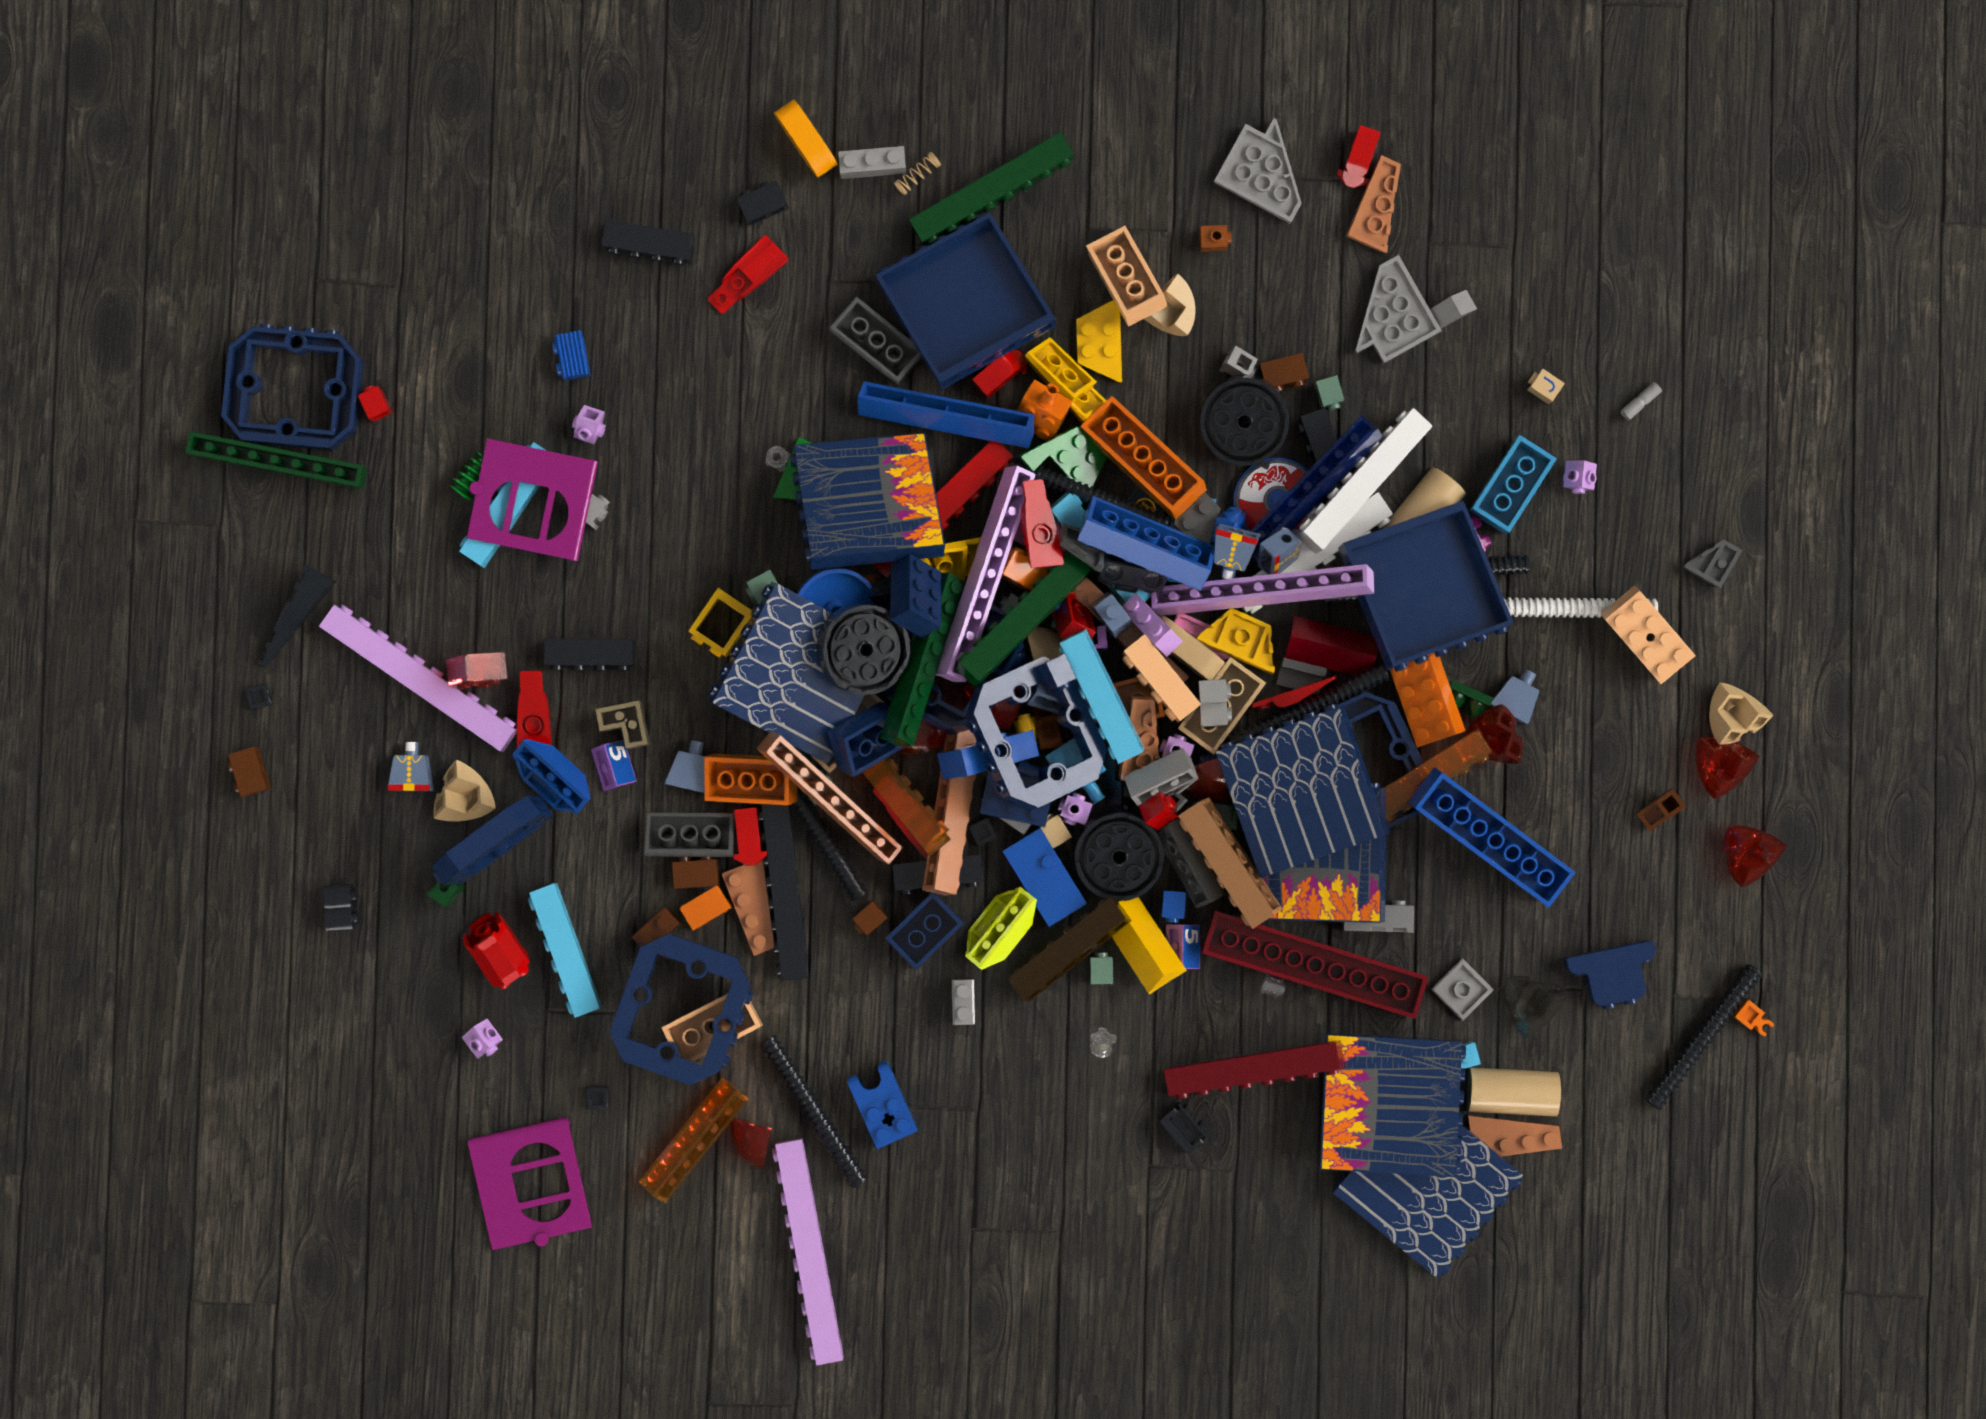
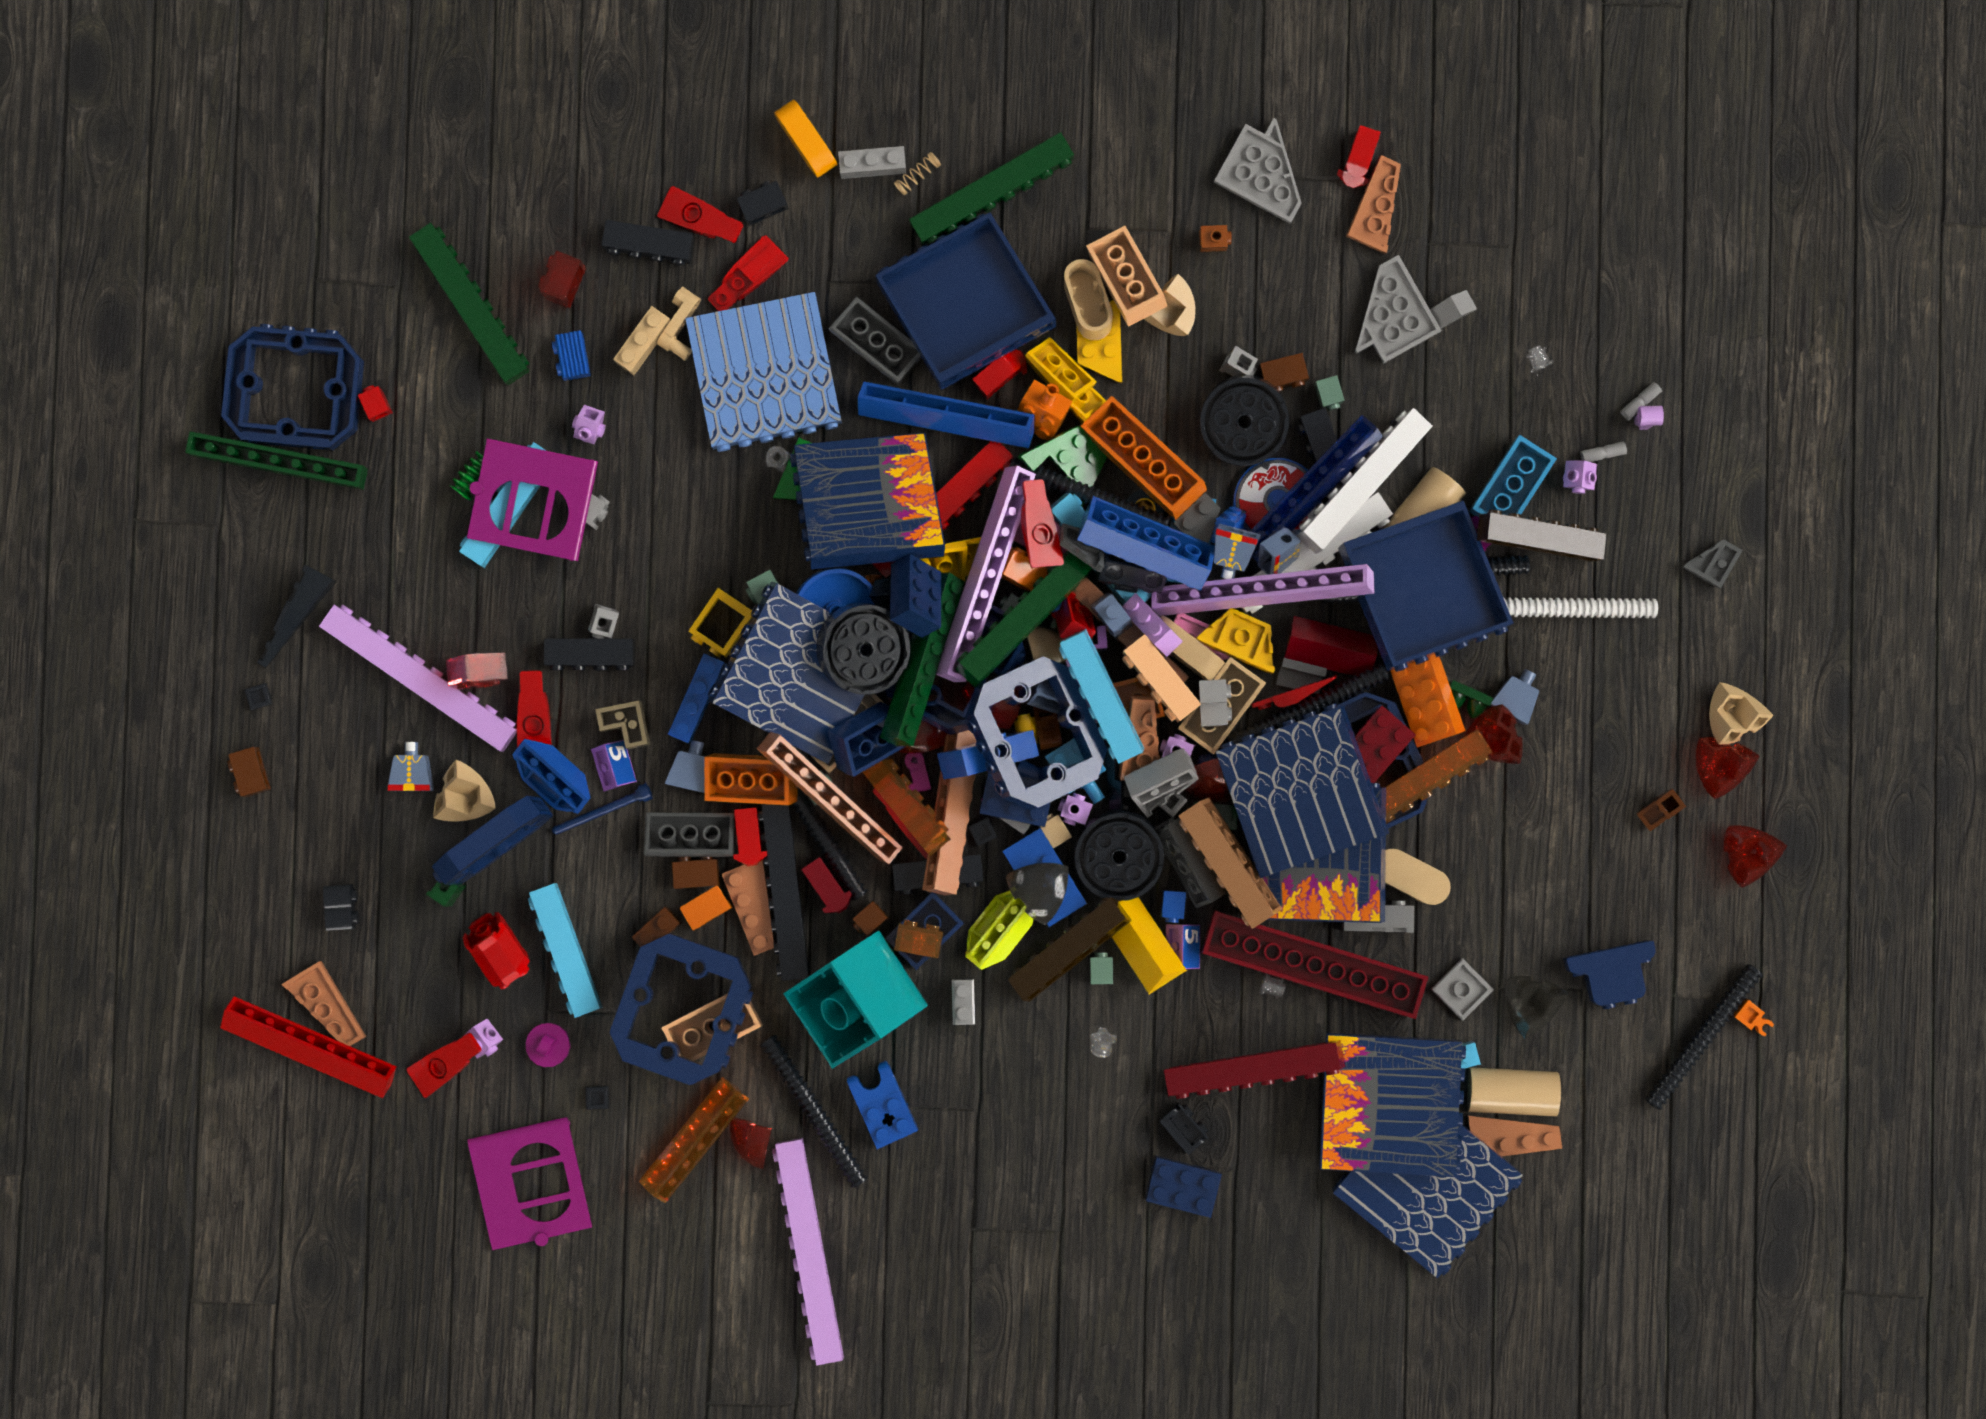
brick [1038,654,1076,691] -> none
red brick [1139,791,1178,830] -> none
blue brick [1408,767,1576,908] -> none
tan brick [1527,369,1565,405] -> none
light nougat brick [1601,585,1696,684] -> none
none -> red brick [220,996,397,1098]
none -> nougat wing [282,961,366,1046]
none -> red piece [407,1033,482,1098]
none -> dark green brick [409,223,530,386]
none -> magenta tile [526,1023,571,1067]
none -> clear red brick [538,250,587,309]
none -> dark blue piece [552,783,653,835]
none -> light grey brick [588,604,619,639]
none -> tan brick [613,306,671,376]
none -> red piece [657,186,743,243]
none -> tan beam [657,287,701,361]
none -> blue brick [668,654,726,744]
none -> medium blue panel [685,292,842,452]
none -> teal brick [783,931,928,1069]
none -> dark red piece [801,857,852,913]
none -> clear orange brick [894,920,944,958]
none -> magenta leg [905,751,931,794]
none -> clear smoke brick [1006,863,1068,925]
none -> tan plant [1064,259,1113,340]
none -> dark blue brick [1145,1155,1222,1218]
none -> dark red brick [1354,706,1416,783]
none -> tan plant [1385,849,1450,905]
none -> brick [1477,510,1606,562]
none -> clear brick [1526,345,1554,373]
none -> light grey piece [1580,441,1627,462]
none -> lavender piece [1634,406,1664,430]

